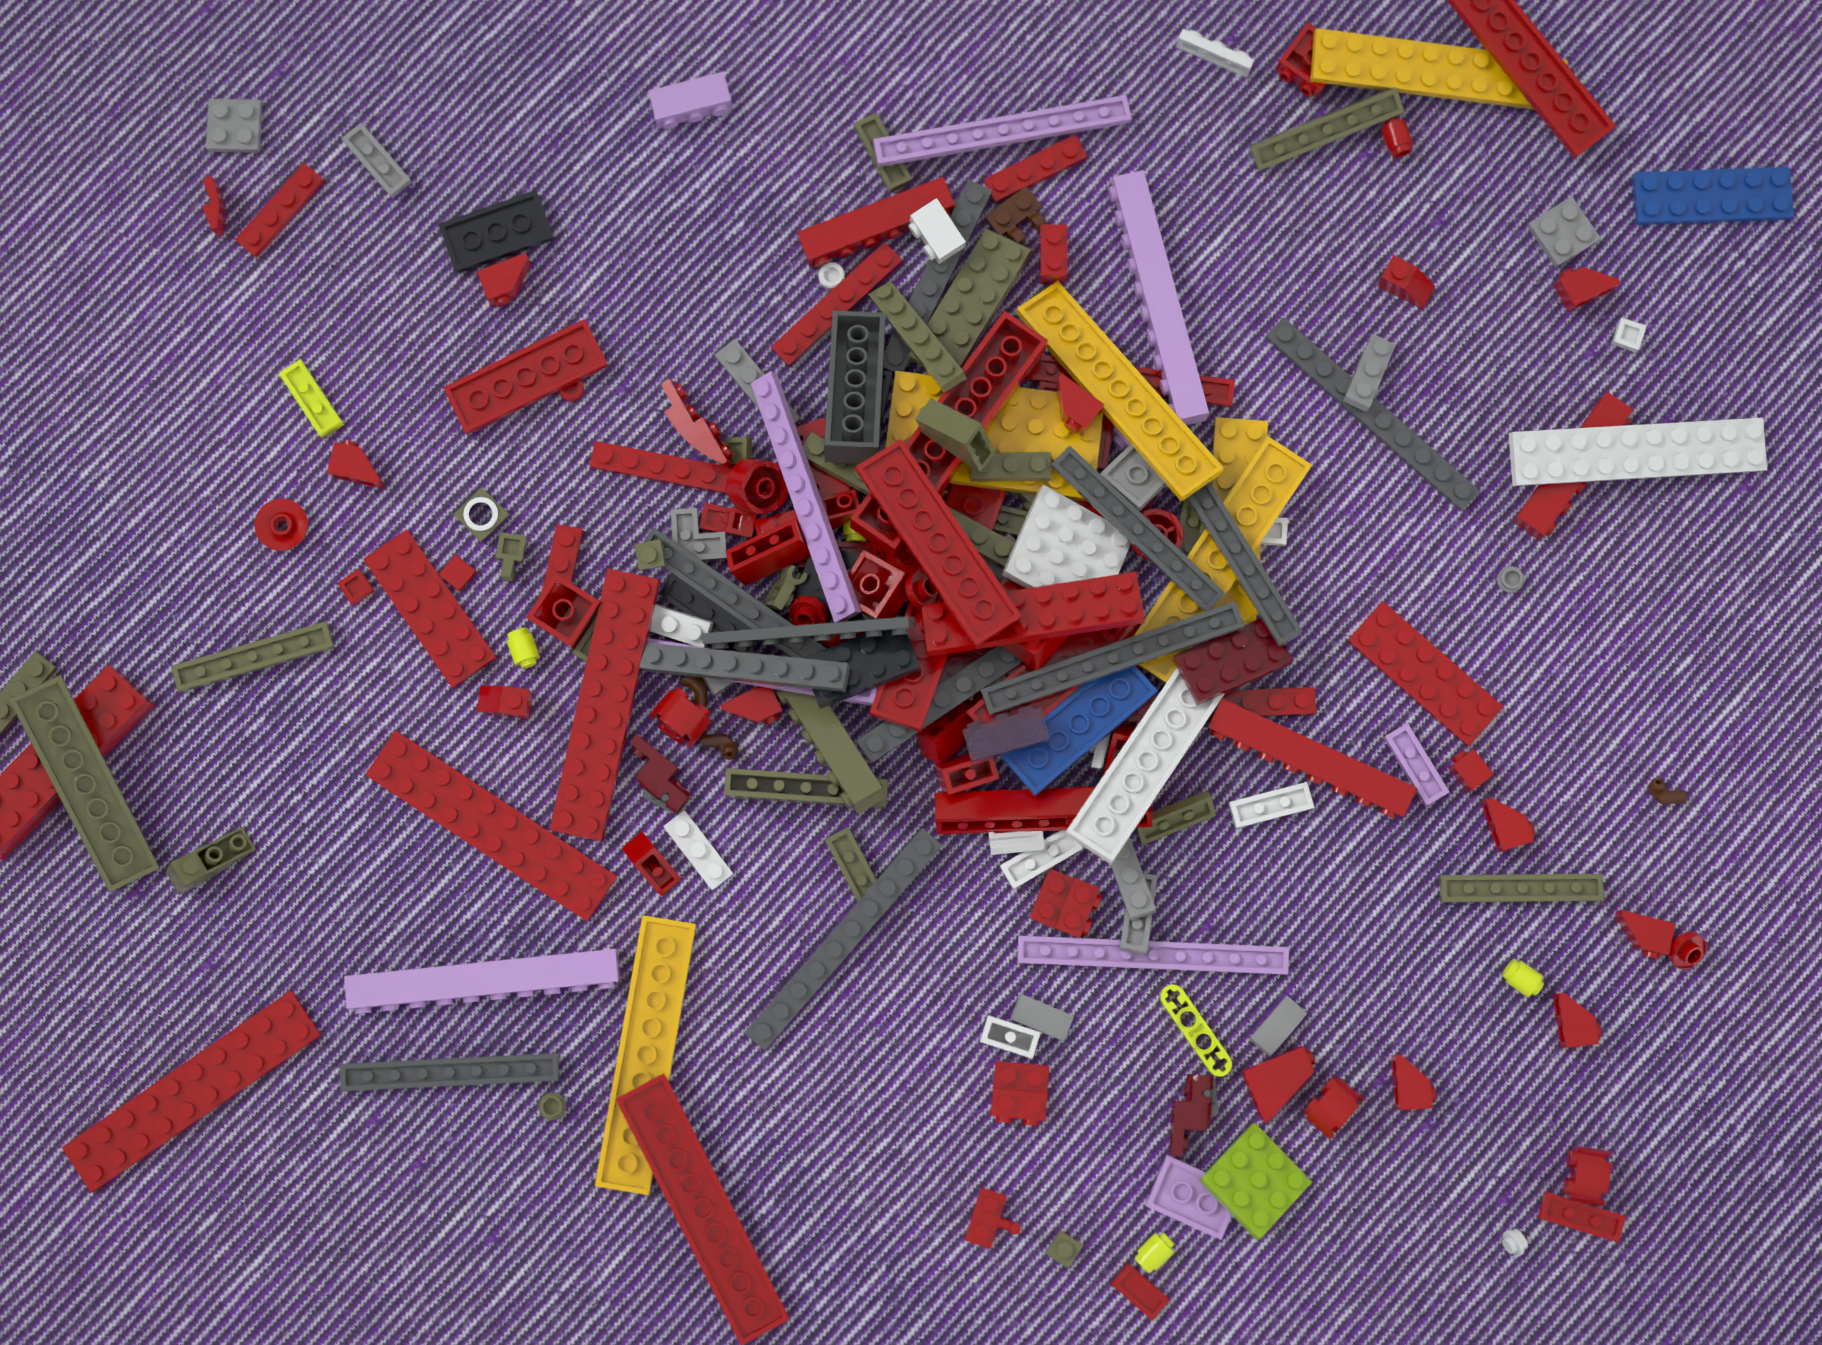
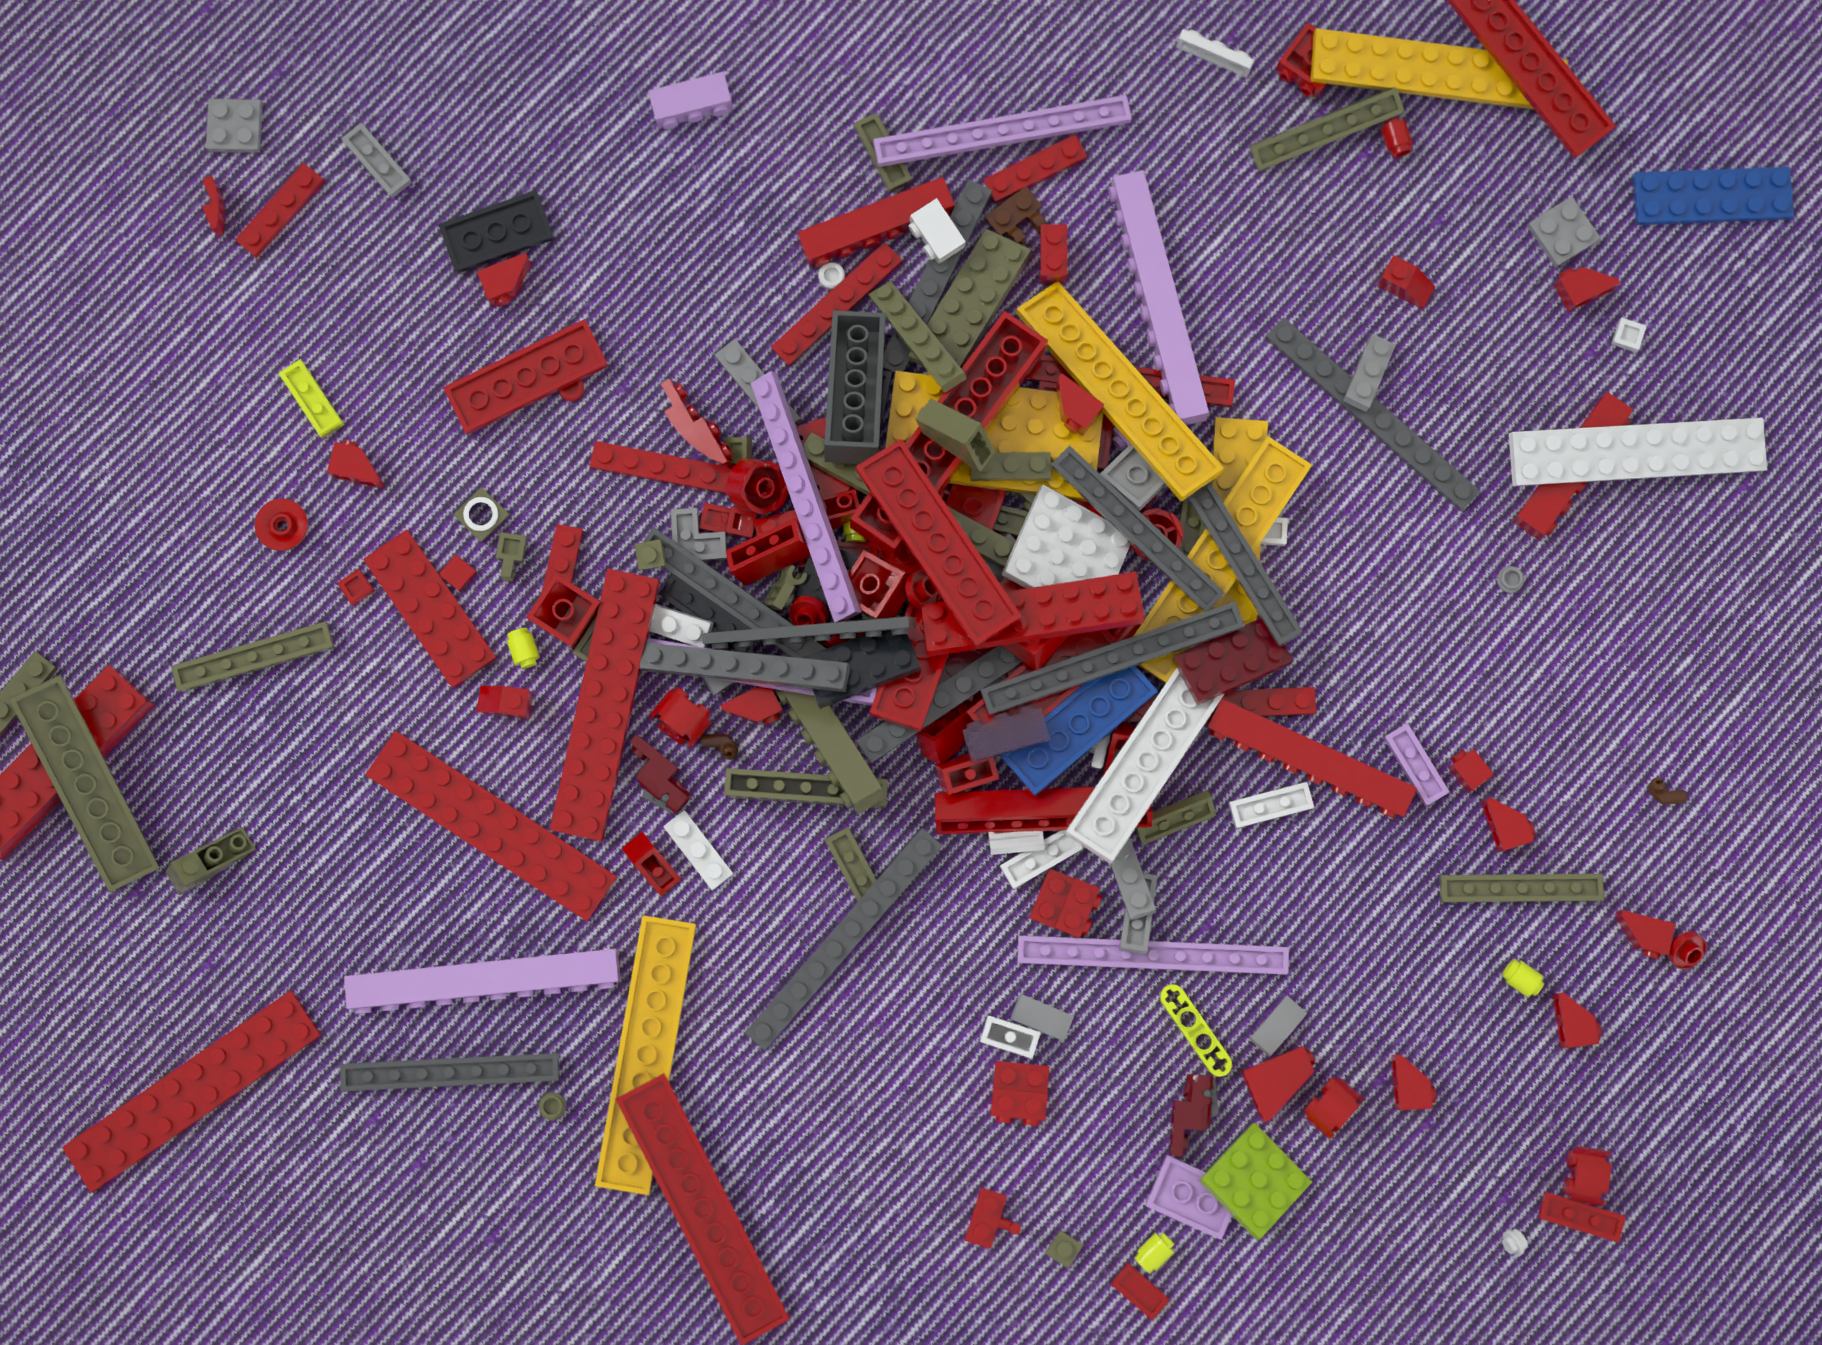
reddish brown arm [680,675,707,707] -> none
red plate [1347,601,1504,747] -> none

